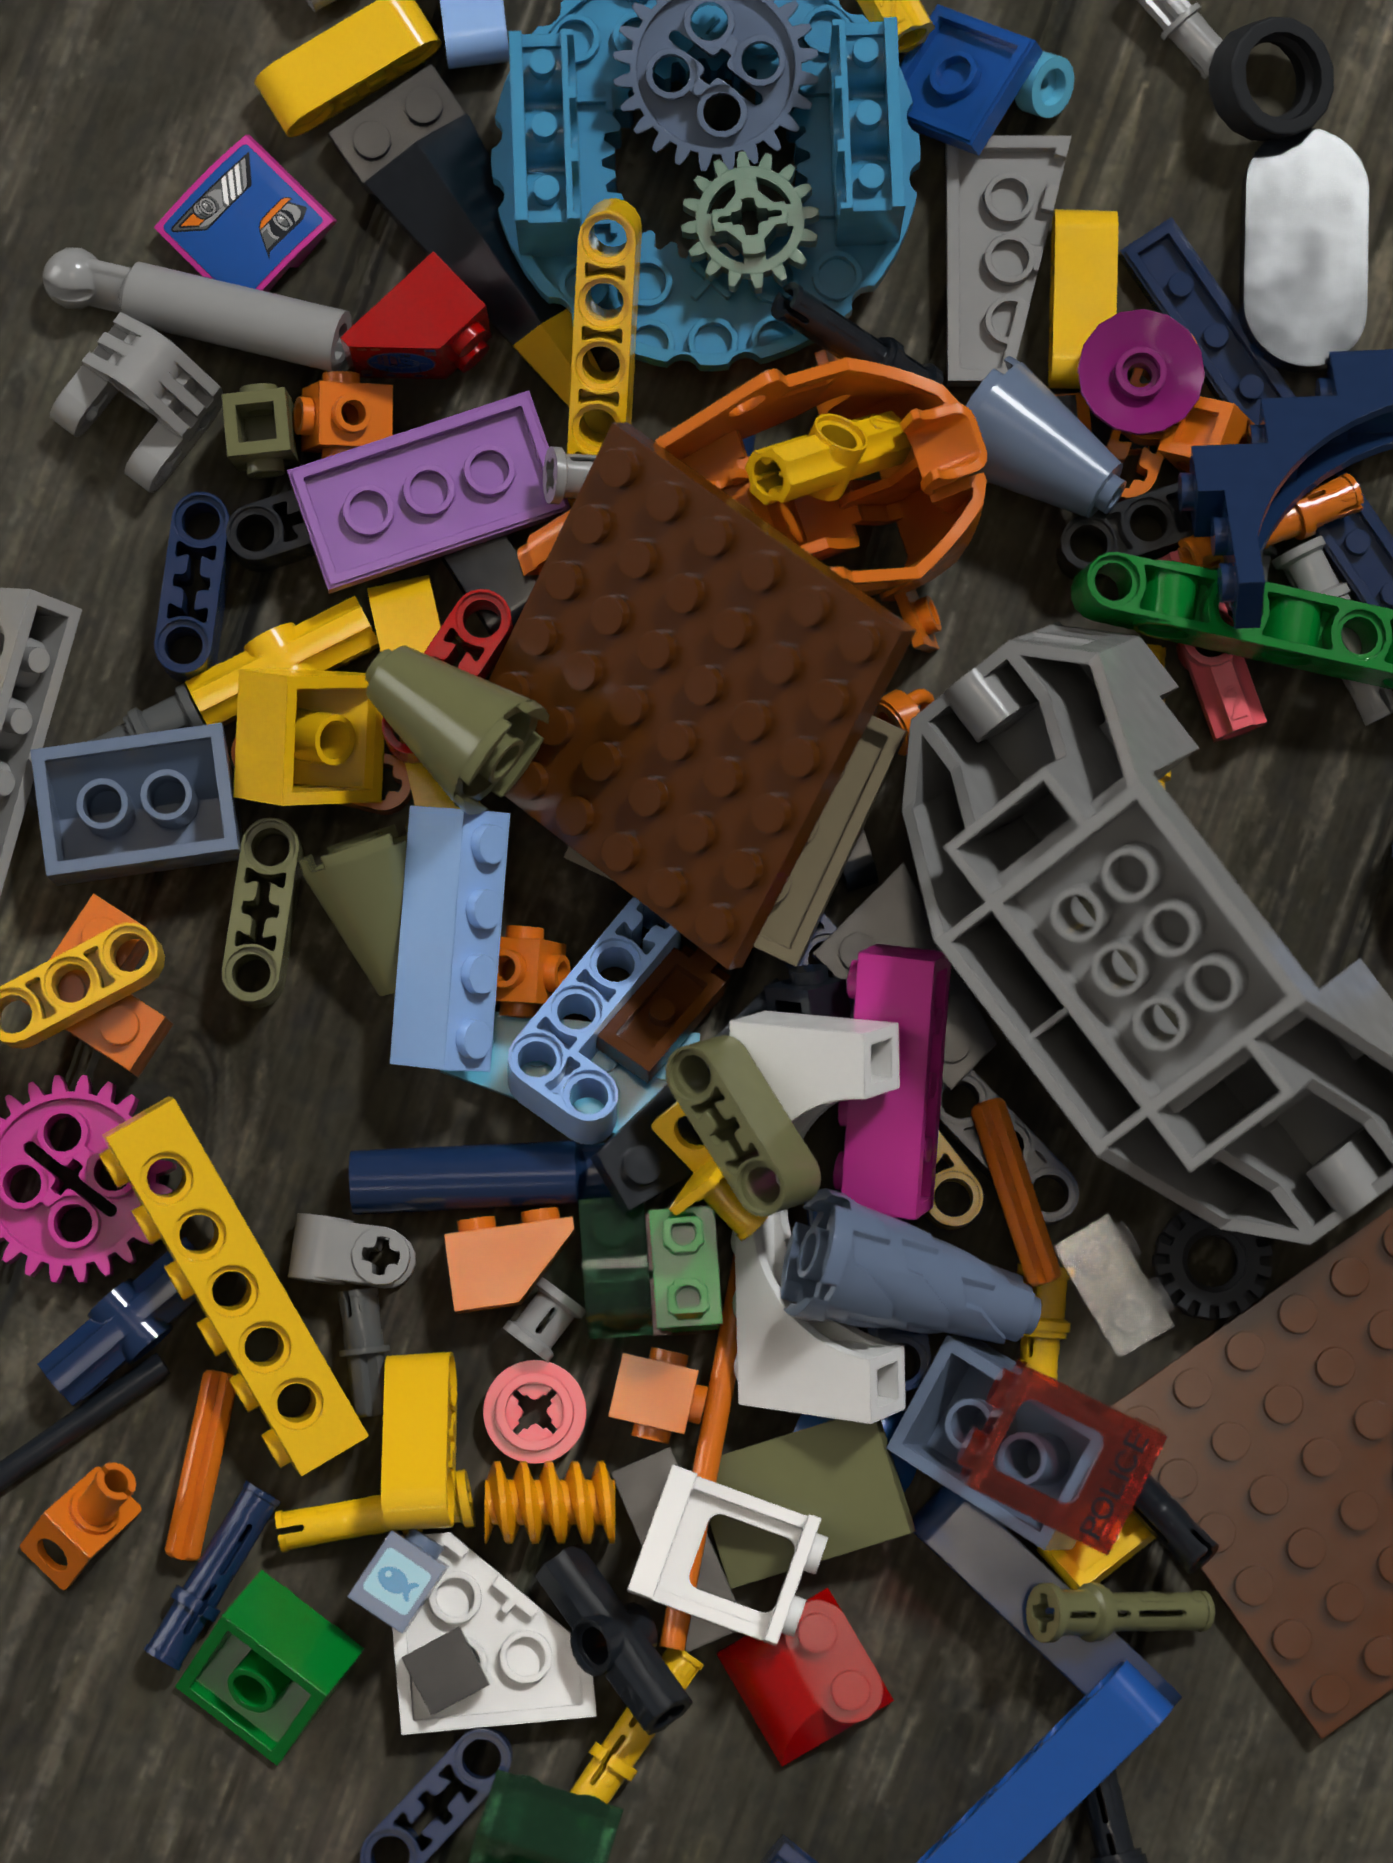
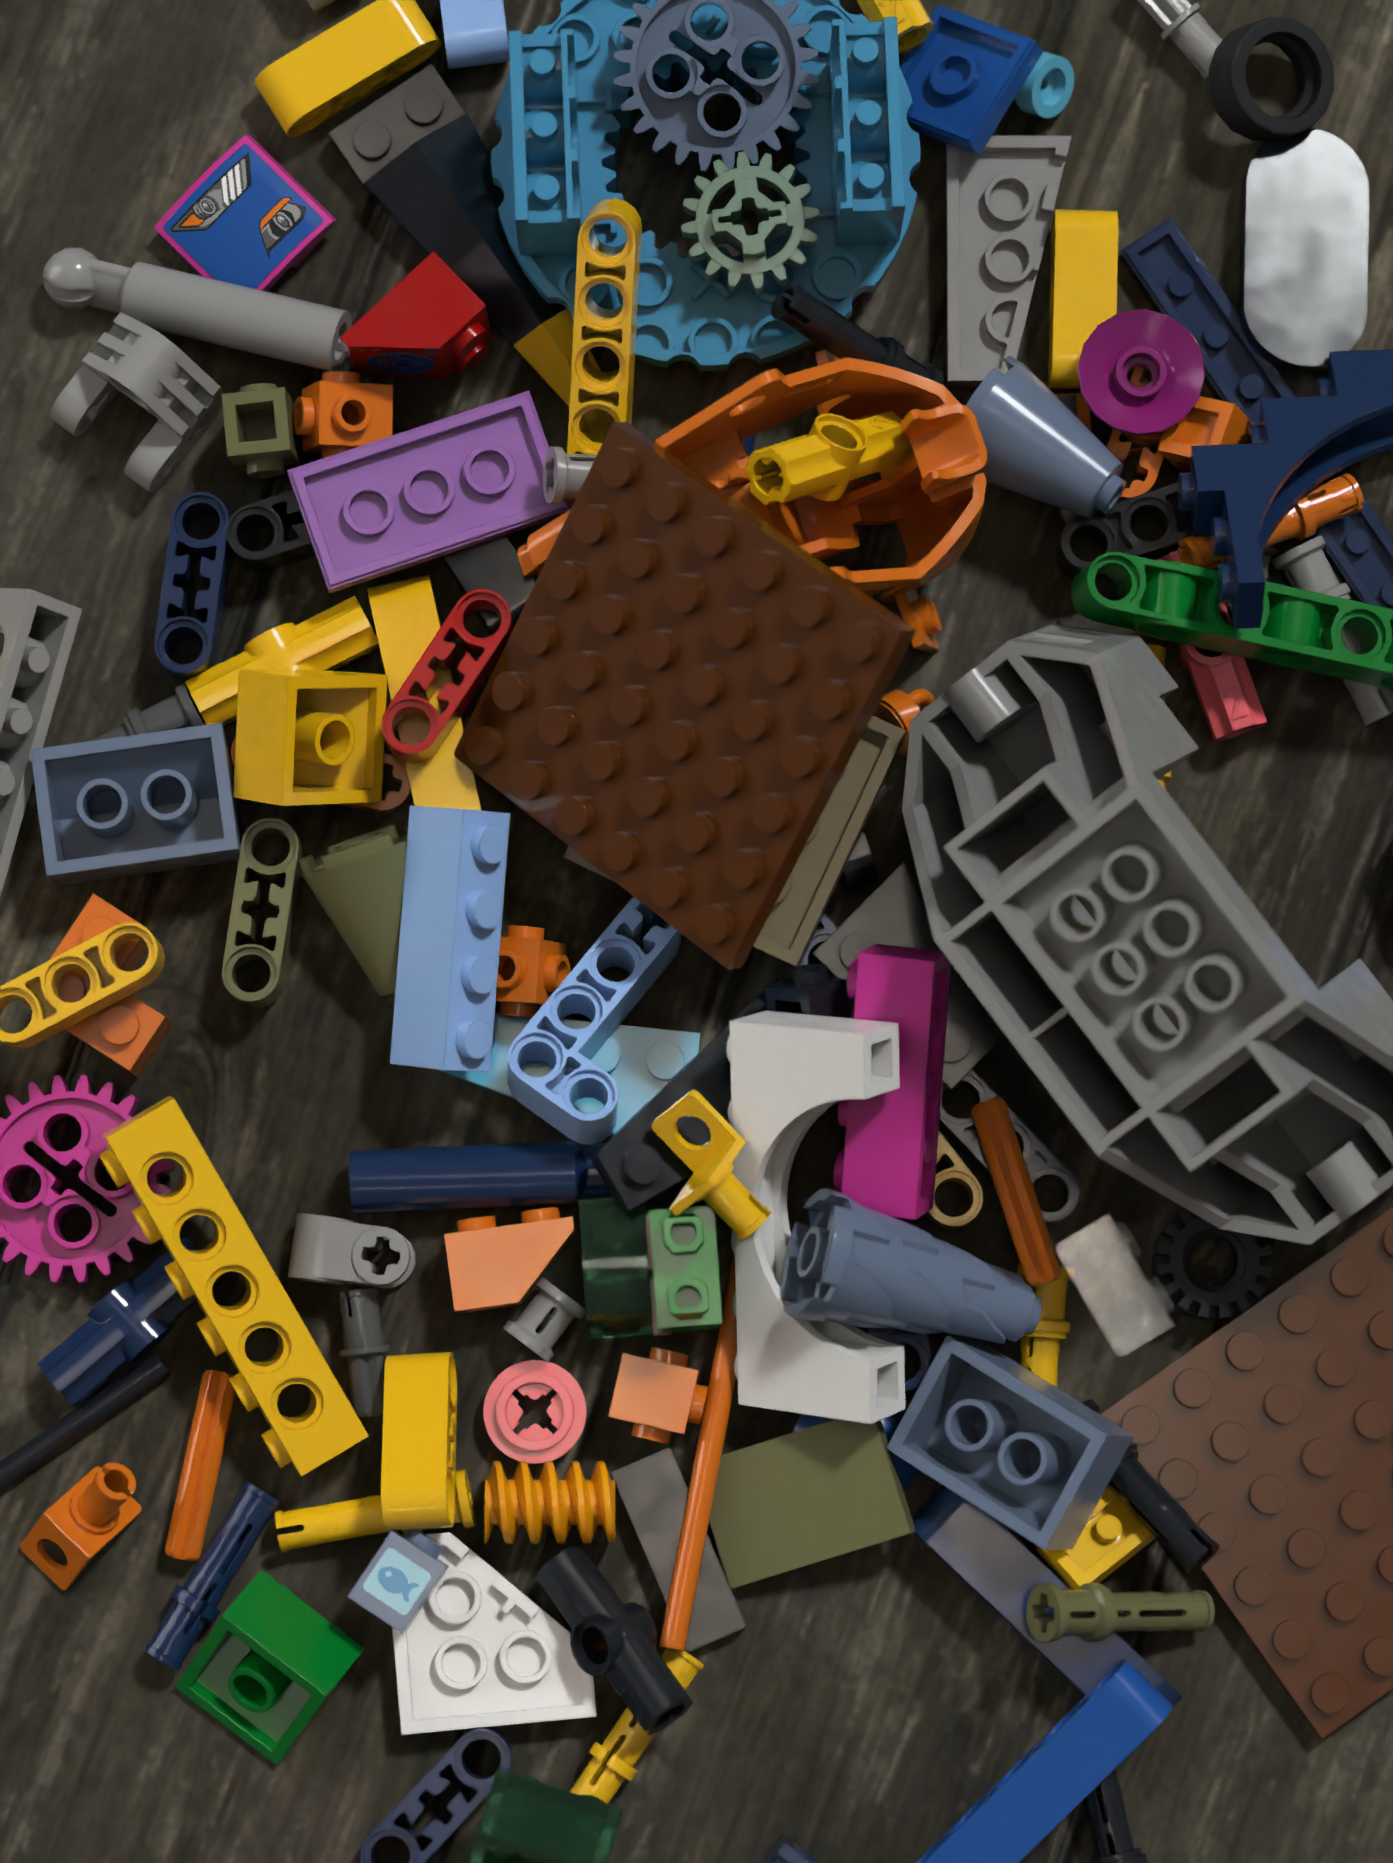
olive cone [365,646,549,815] -> none
black tile [401,1626,490,1716] -> none
reddish brown hinge [596,945,731,1083] -> none
white window [627,1465,828,1646] -> none
olive beam [666,1035,821,1217] -> none
red slope [716,1587,894,1766] -> none
clear red window [956,1358,1168,1556] -> none

